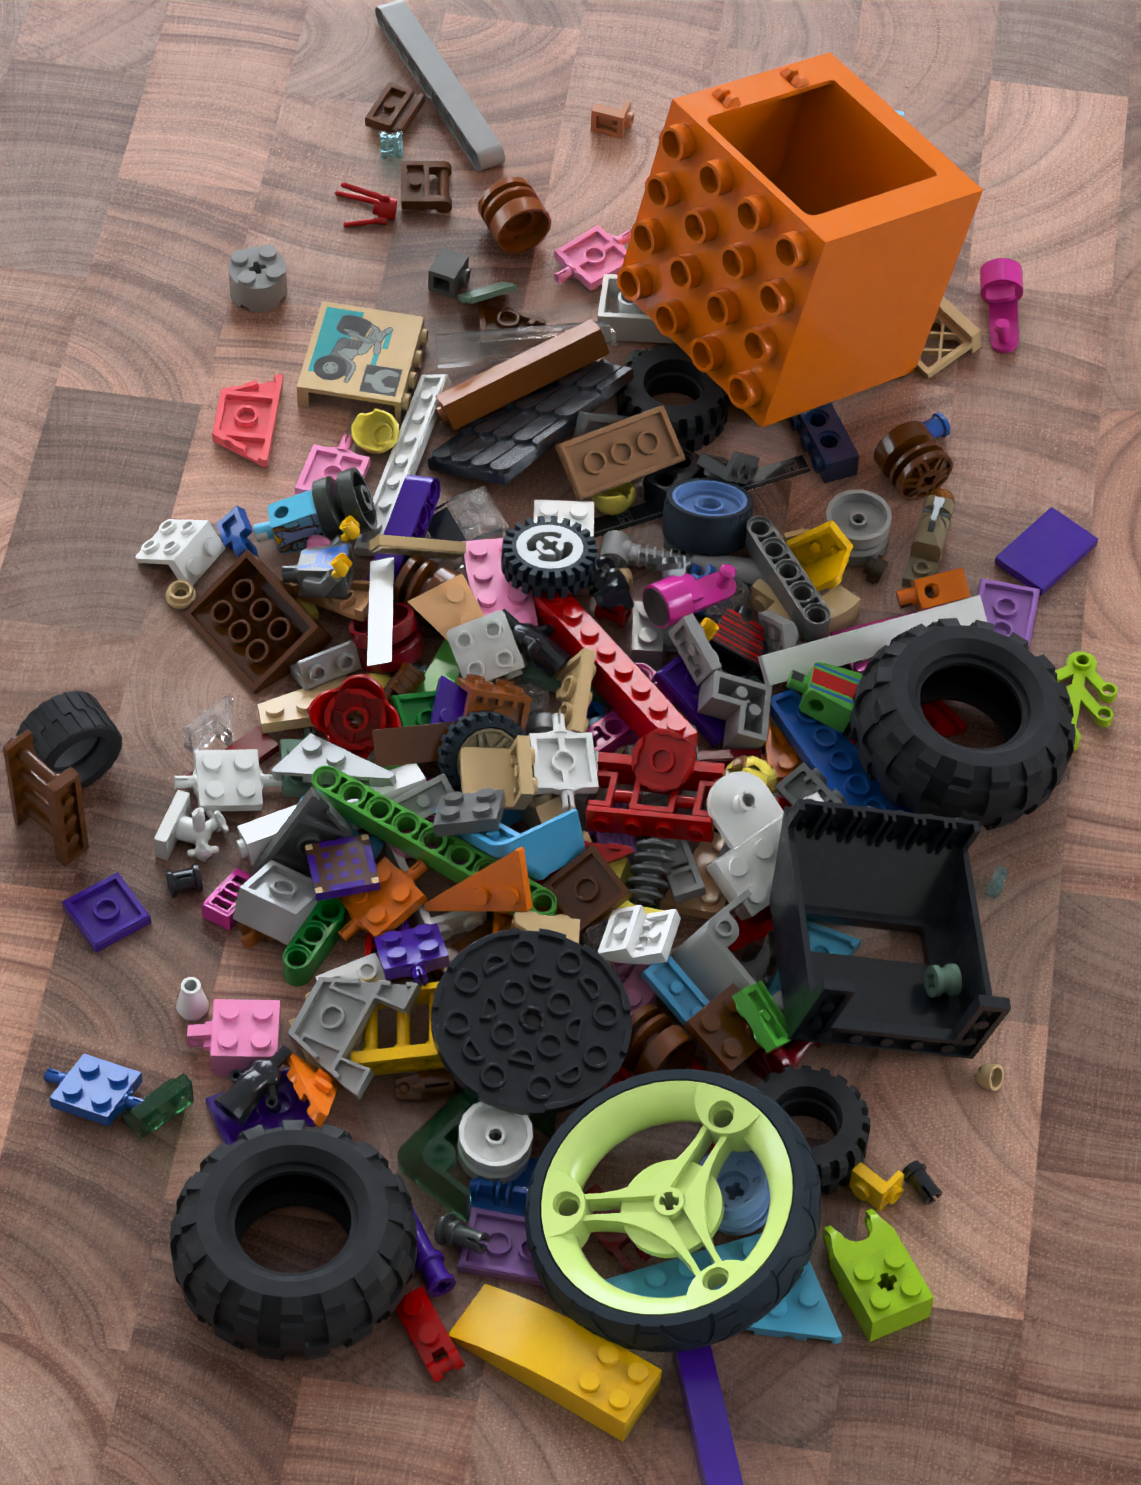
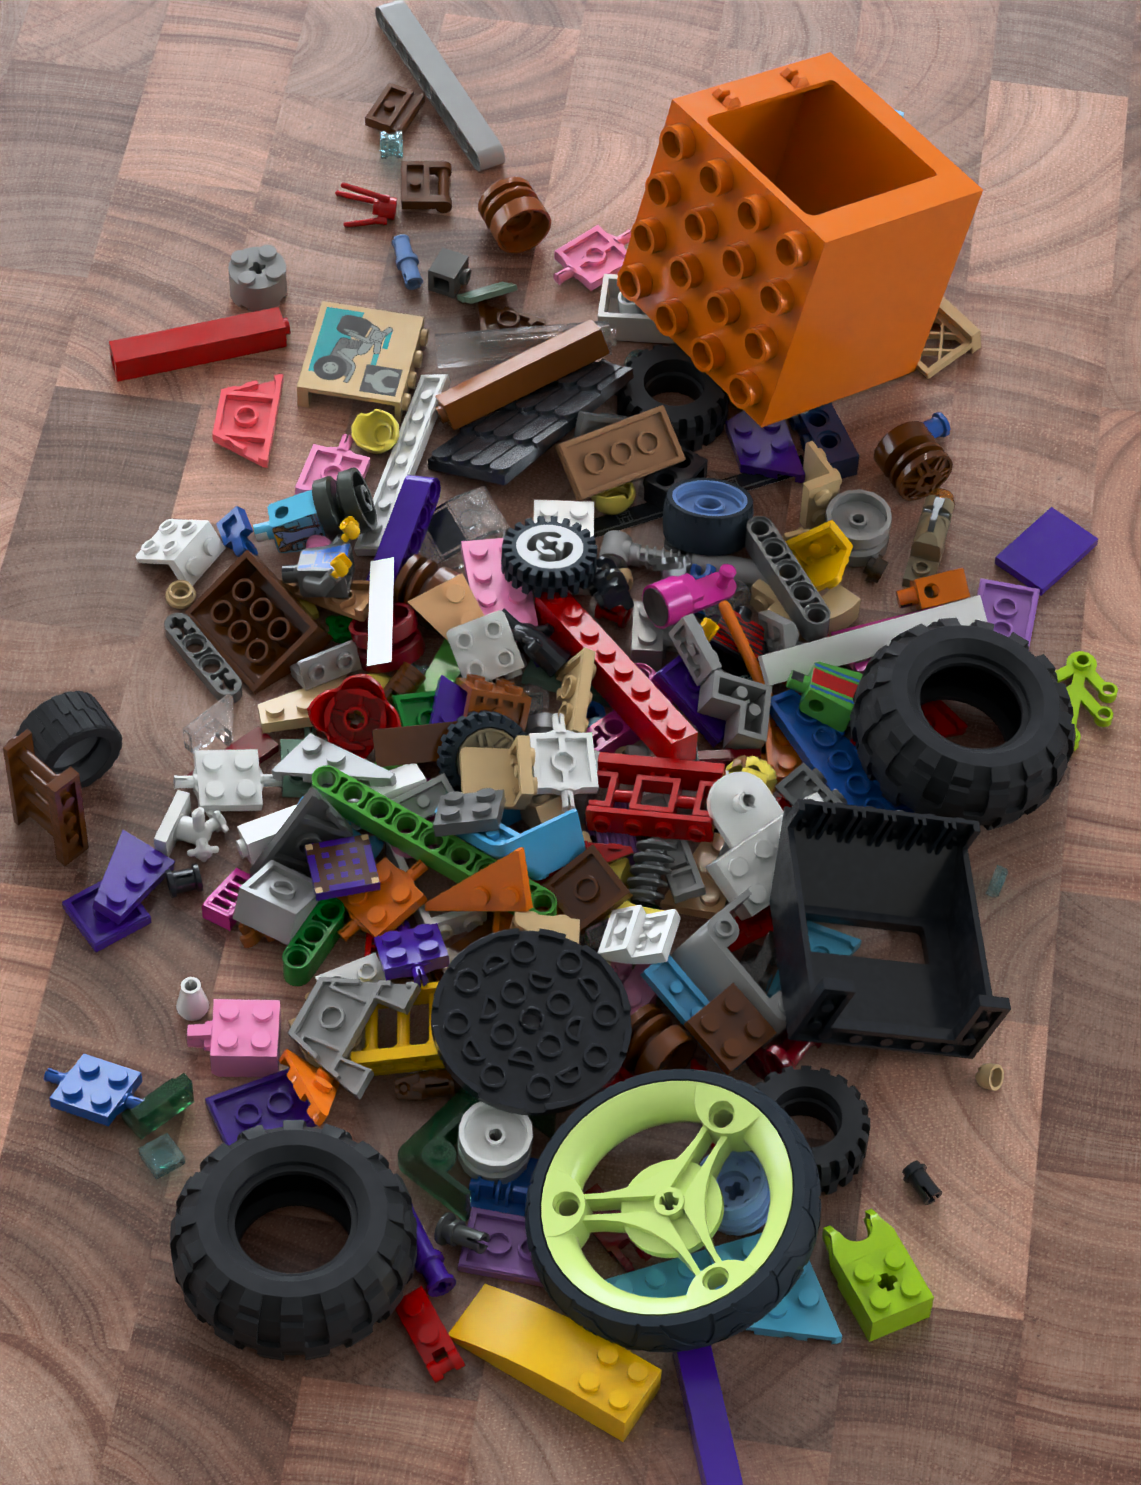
black piece [214,1045,292,1126] -> none
tan tile [369,534,466,560] -> none
nougat bracket [590,100,634,139] -> none
red tile [631,728,695,793] -> none
dark grey bracket [697,451,760,484] -> none
bright green plate [732,980,792,1053] -> none
yellow bracket [849,1162,904,1211] -> none
sand green wheel [924,963,962,998] -> none
dark pink piece [980,258,1023,353] -> none
none -> wing [92,830,175,924]
none -> red brick [109,307,291,382]
none -> clear light blue plate [138,1132,186,1180]
none -> dark grey beam [164,613,242,704]
none -> green plate [326,615,353,644]
none -> medium blue pin [391,234,423,290]
none -> orange bar [718,600,778,727]
none -> dark purple wing [725,410,805,483]
none -> tan bracket [799,441,842,529]

